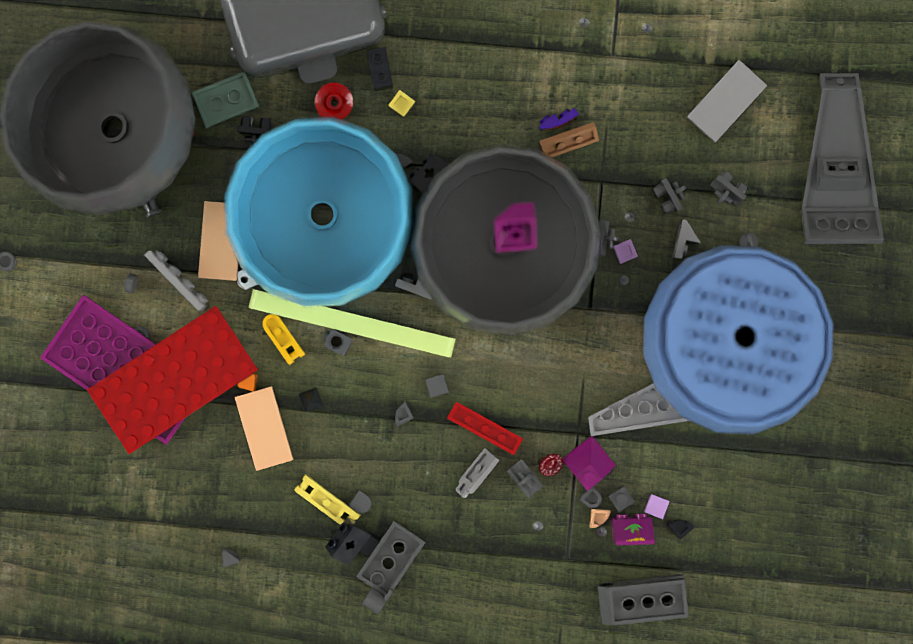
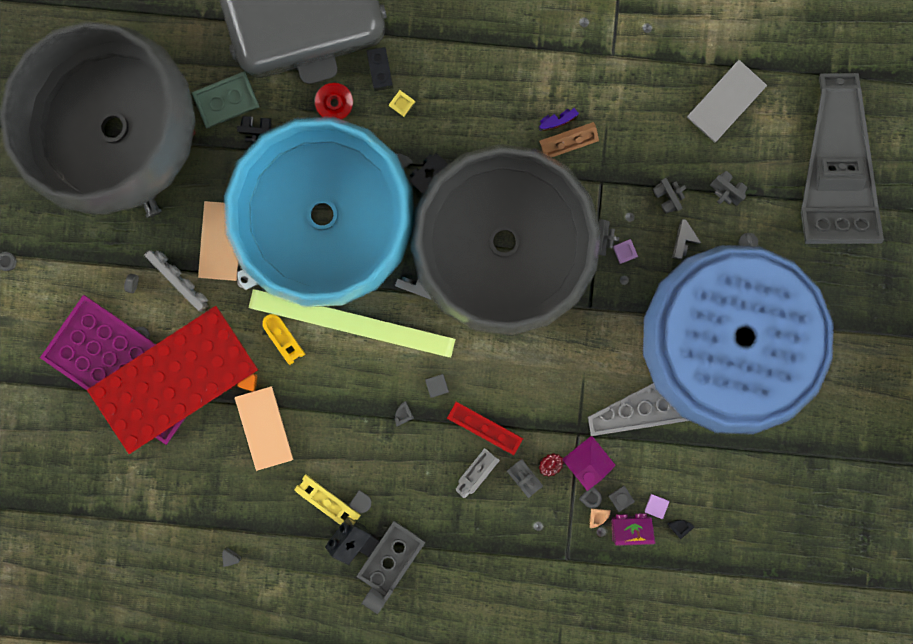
black slope [298,387,323,412] -> none
dark grey brick [322,329,353,356] -> none
magenta slope [495,203,537,252] -> none
dark grey hinge [597,574,689,625] -> none

